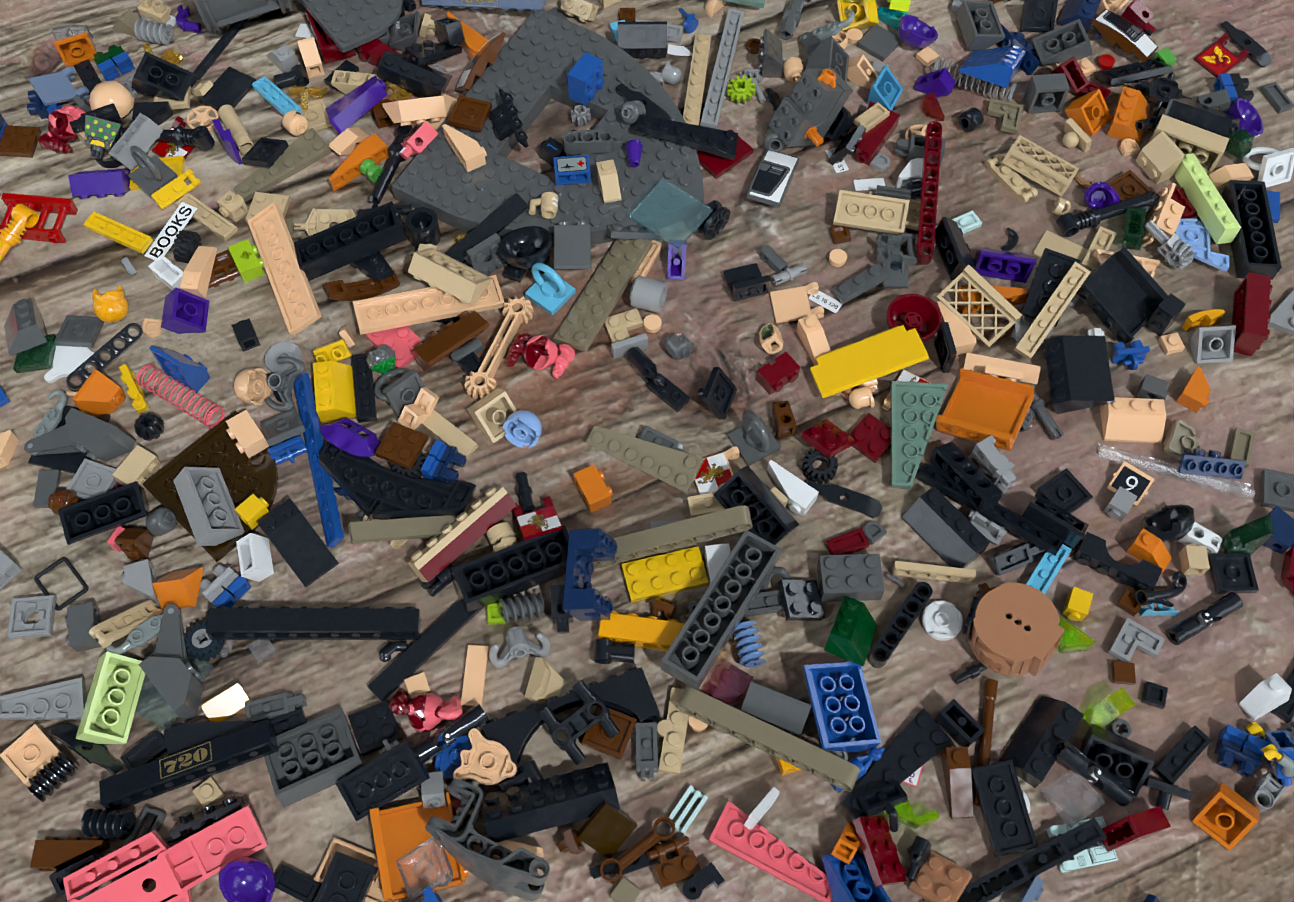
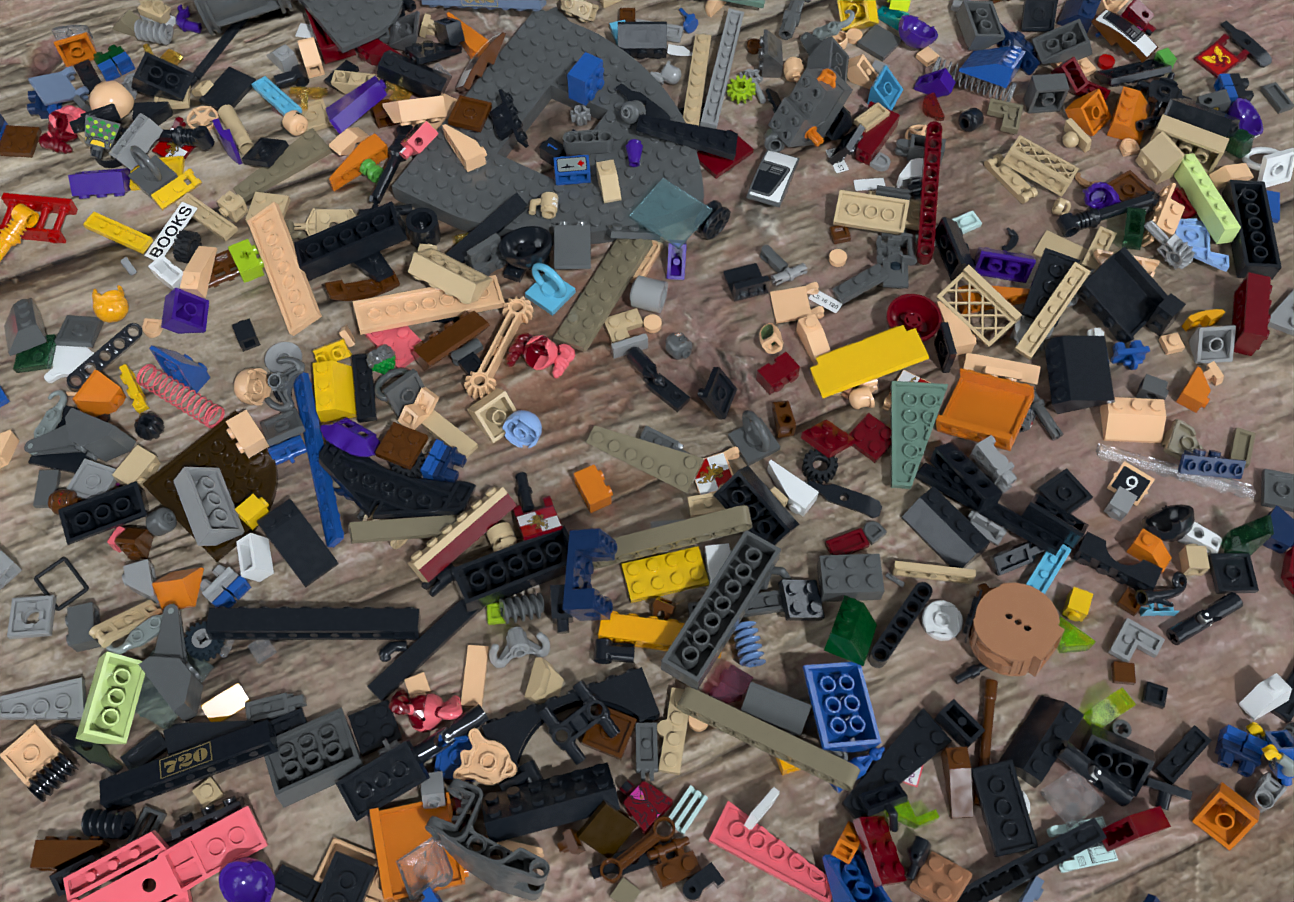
none -> dark red torso [619,780,673,836]
none -> light nougat tile [1203,361,1224,386]

